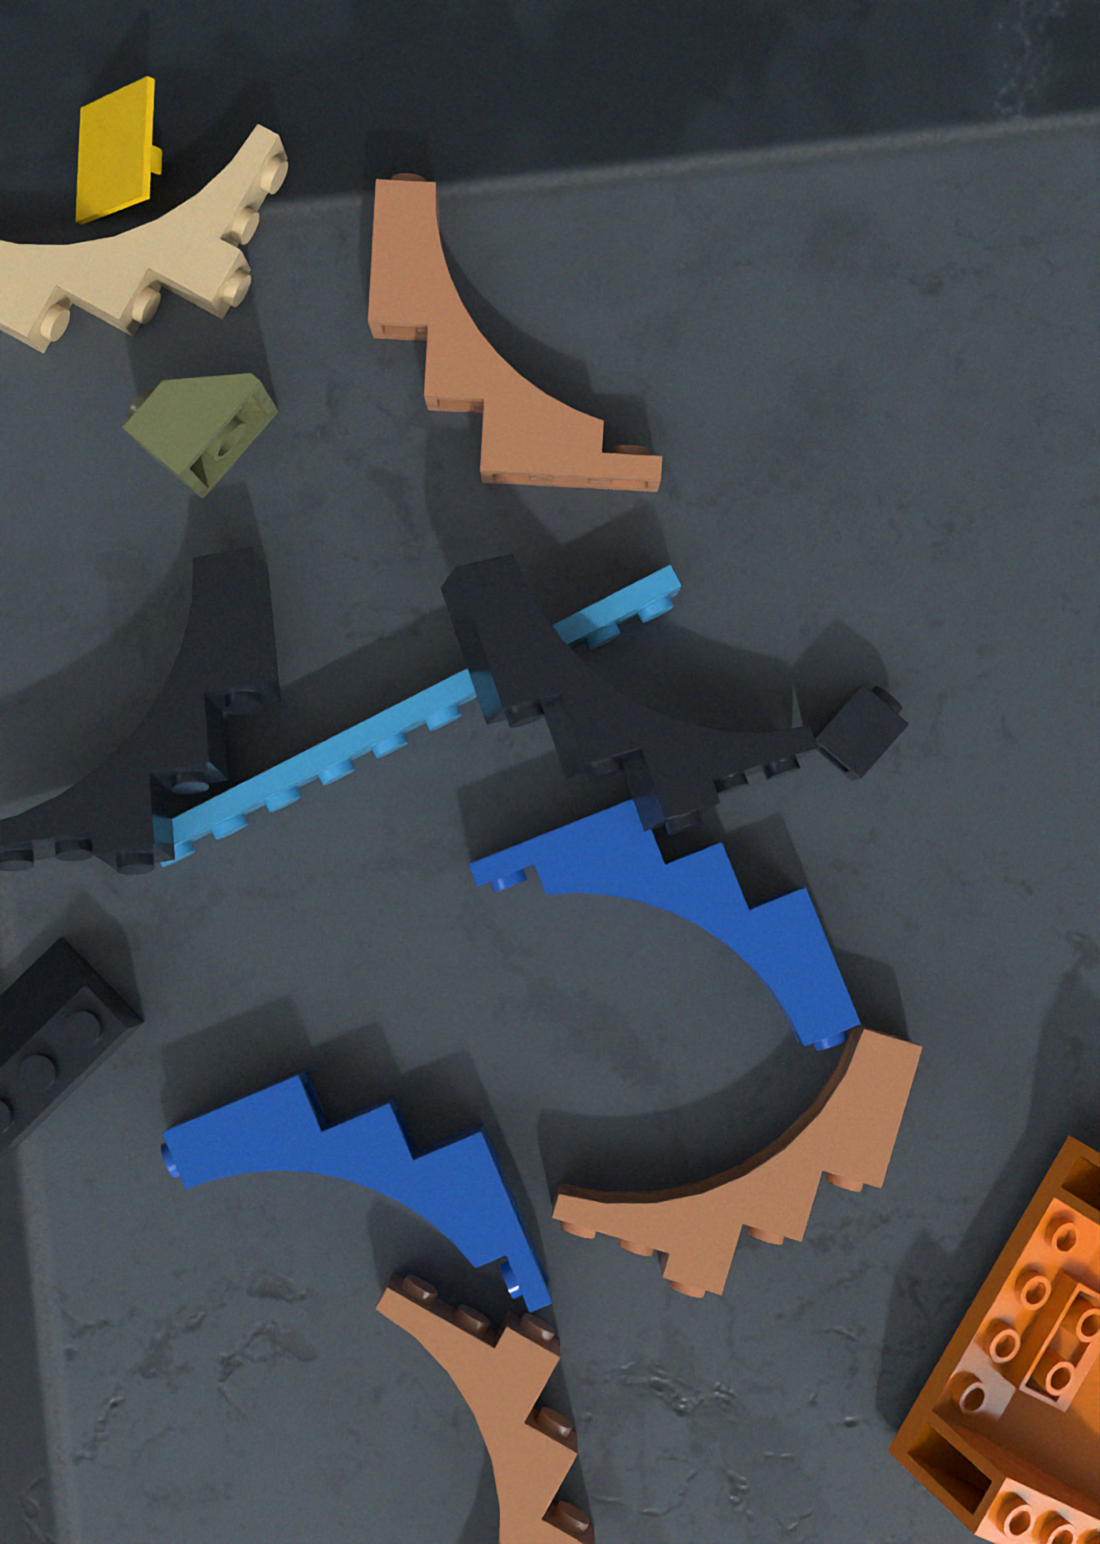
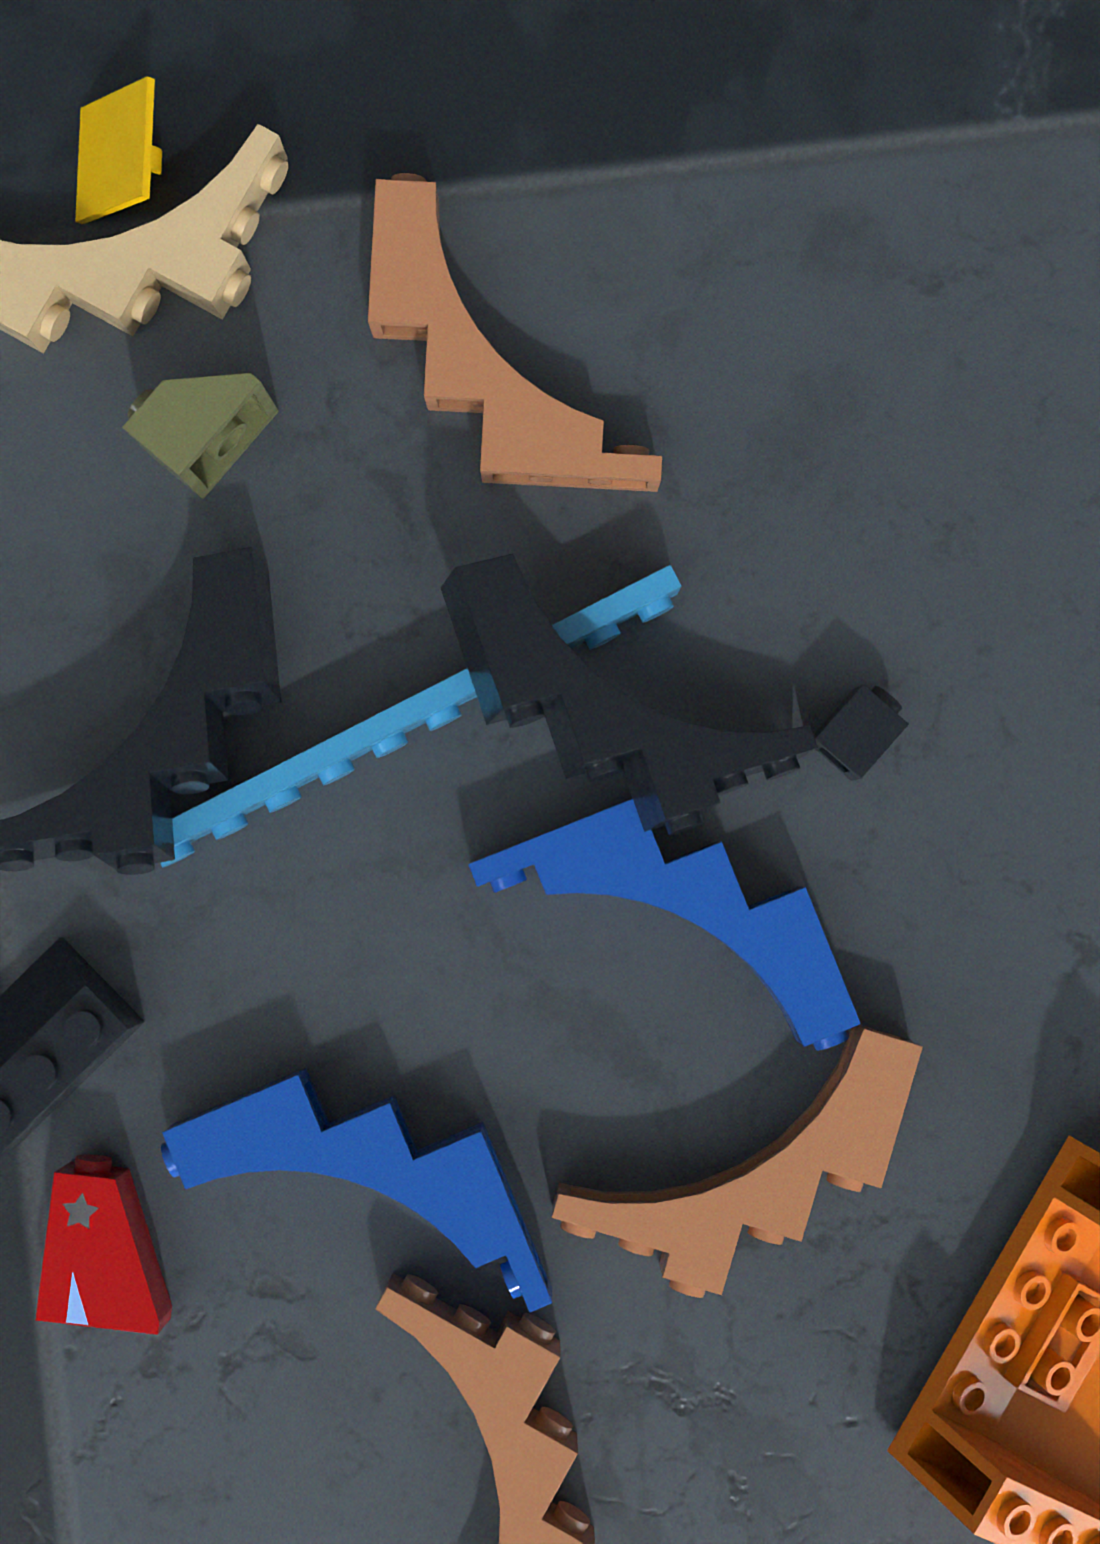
none -> red slope [35,1154,172,1335]

